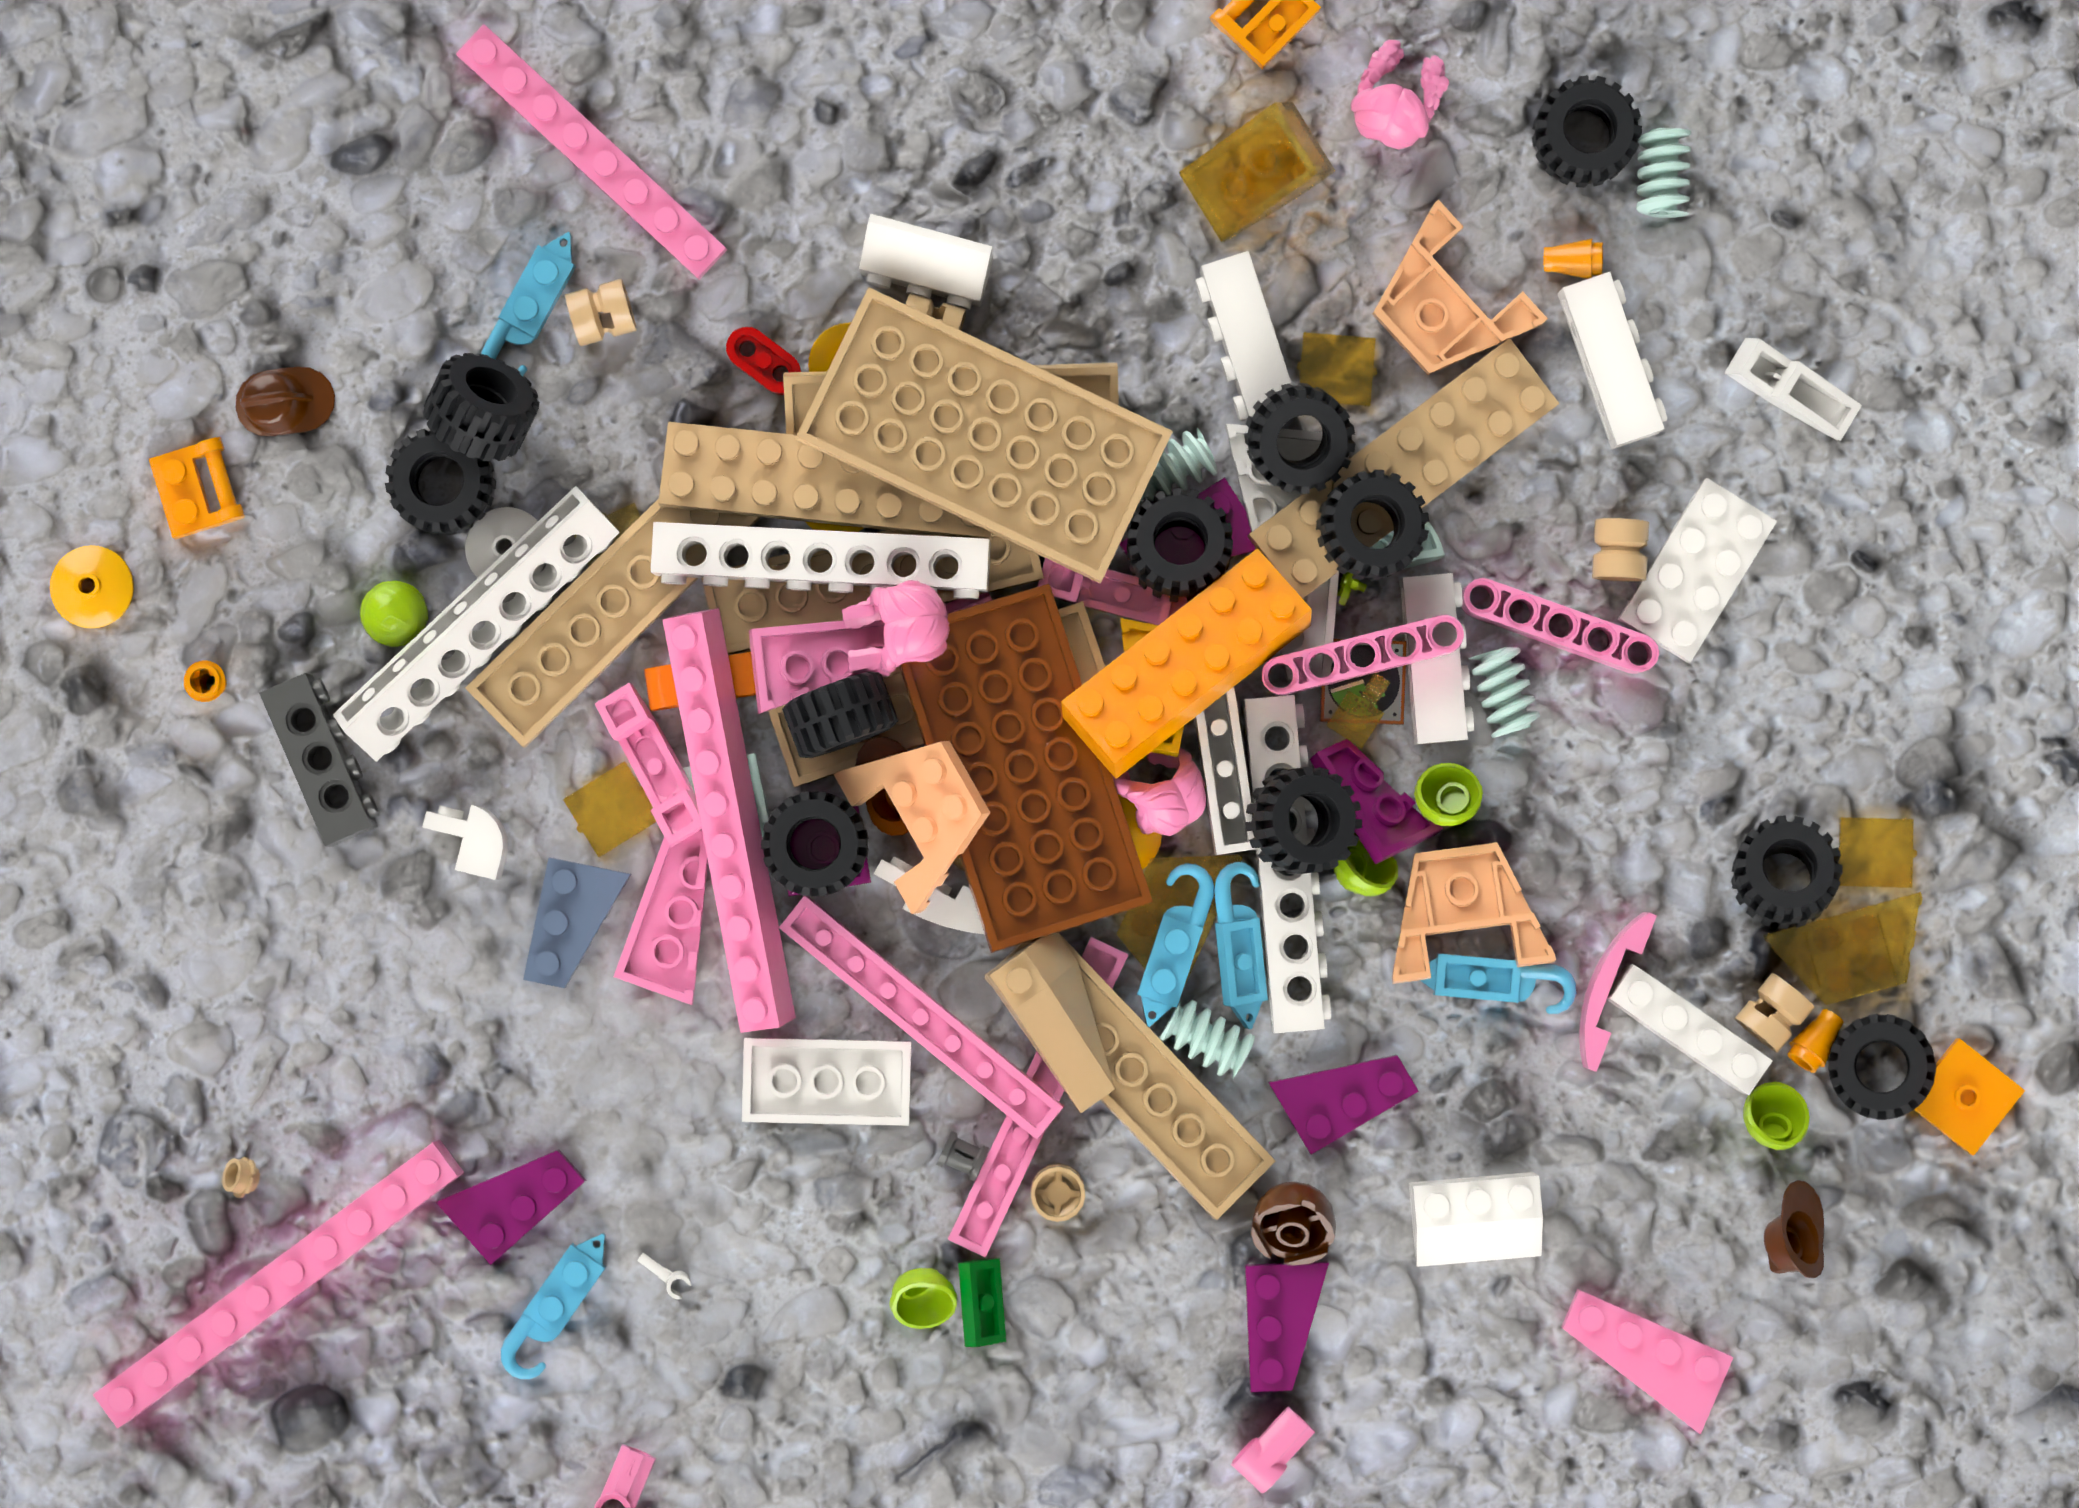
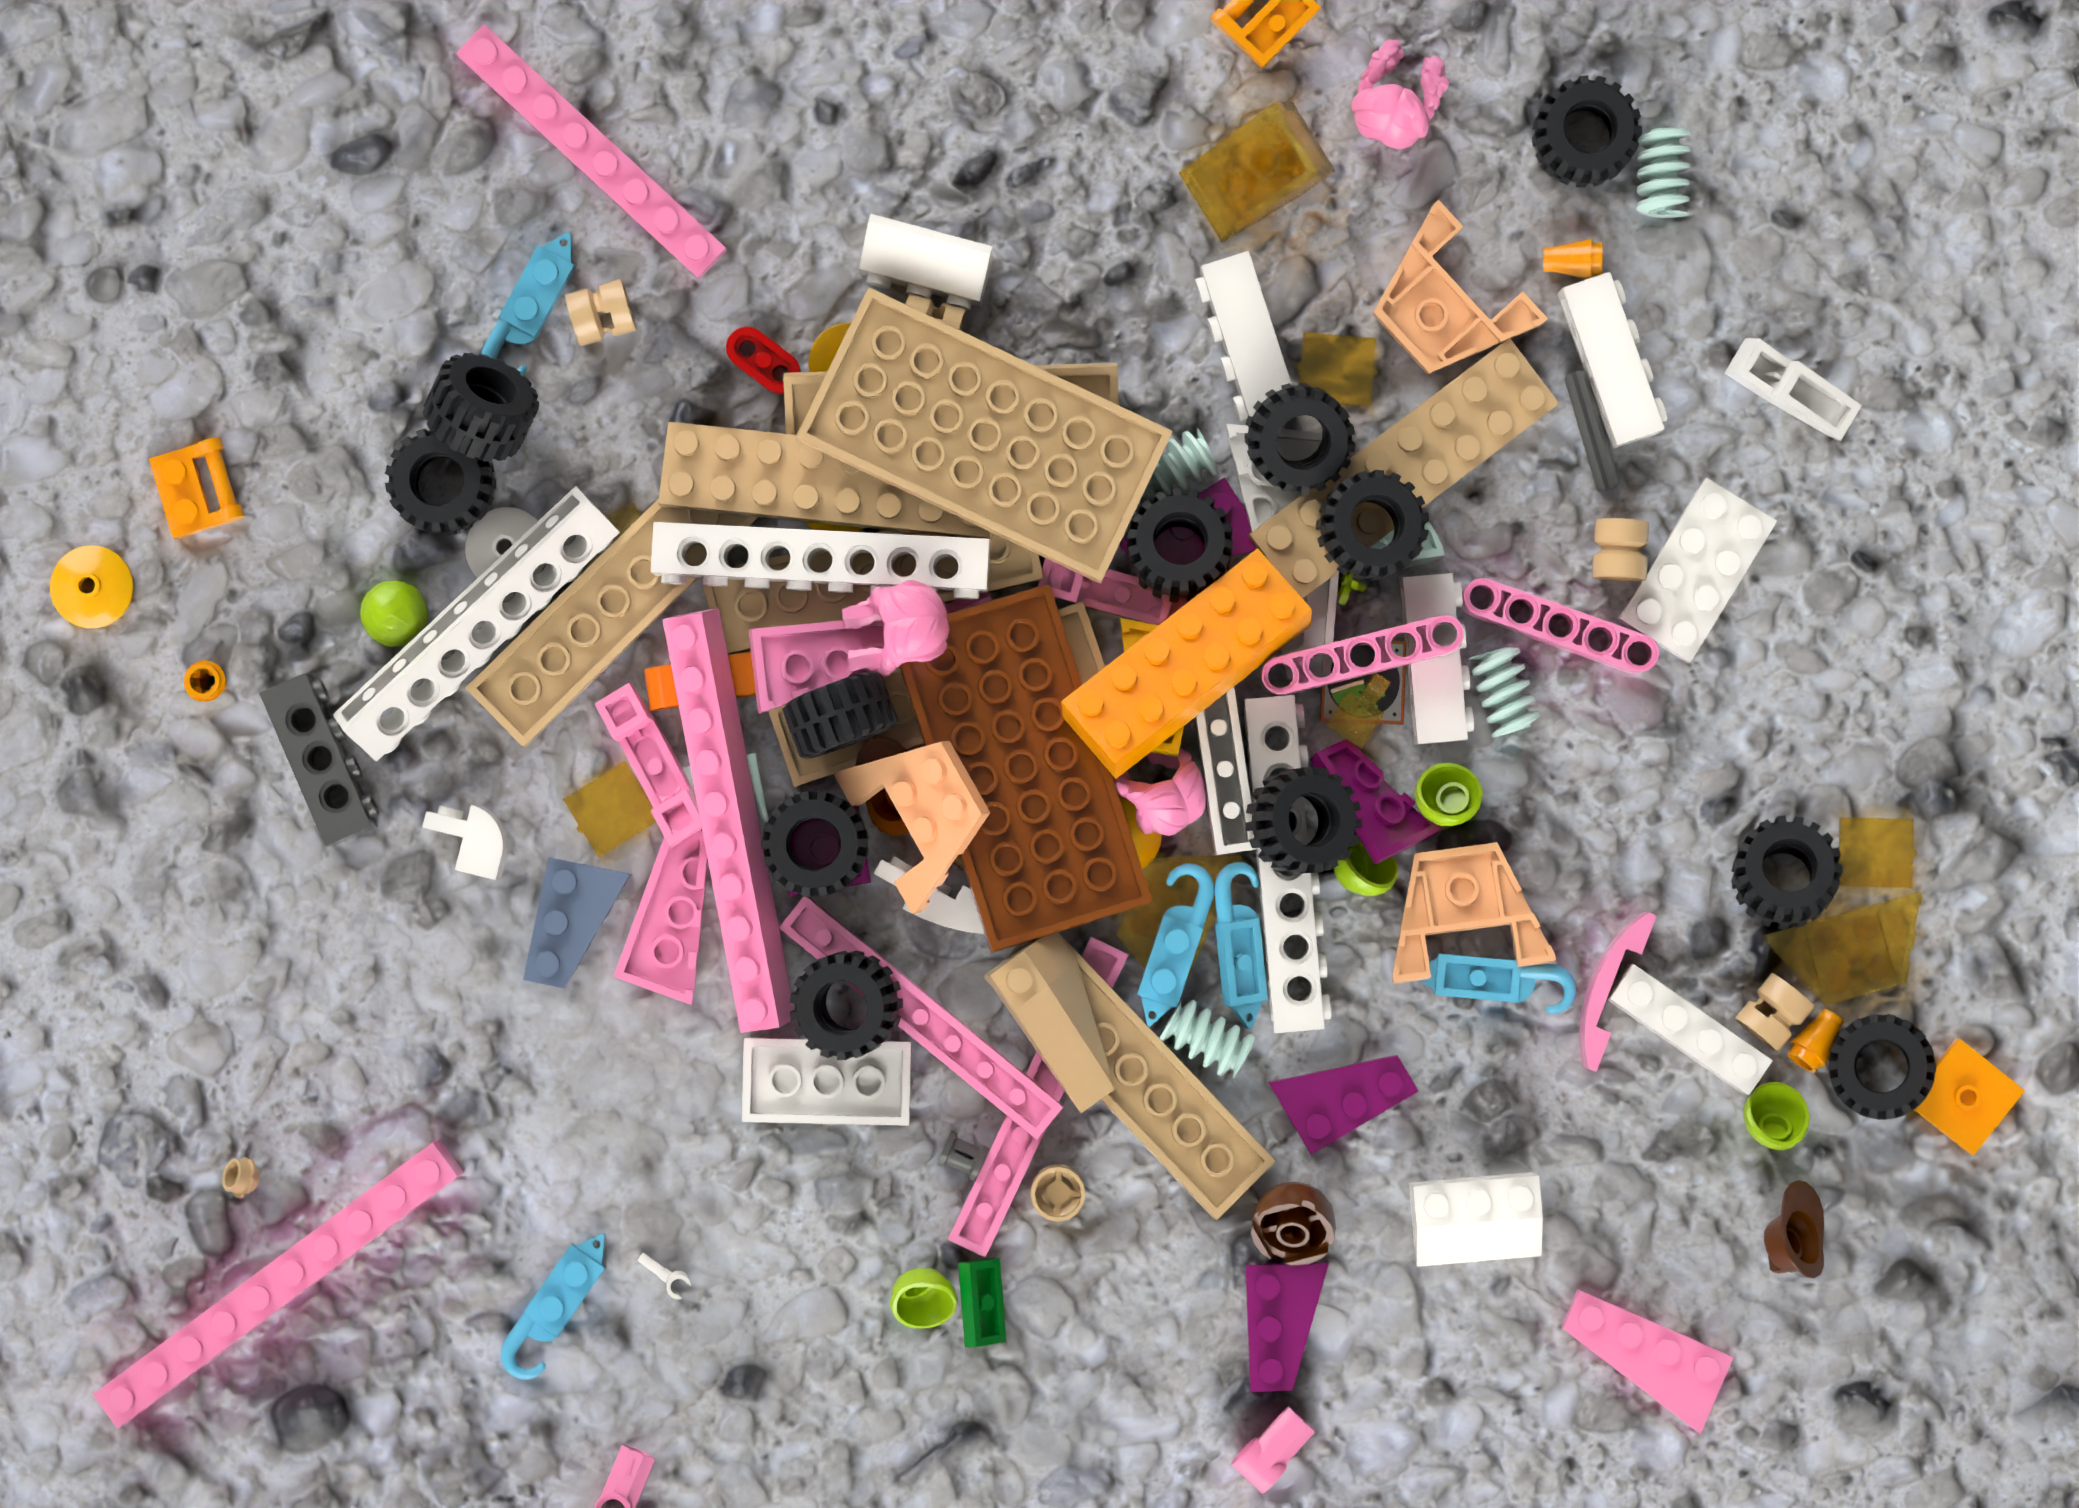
reddish brown piece [235,367,335,436] -> none
magenta wing [436,1150,587,1265] -> none
none -> black tyre [789,951,903,1060]
none -> dark grey axle [1565,370,1619,492]

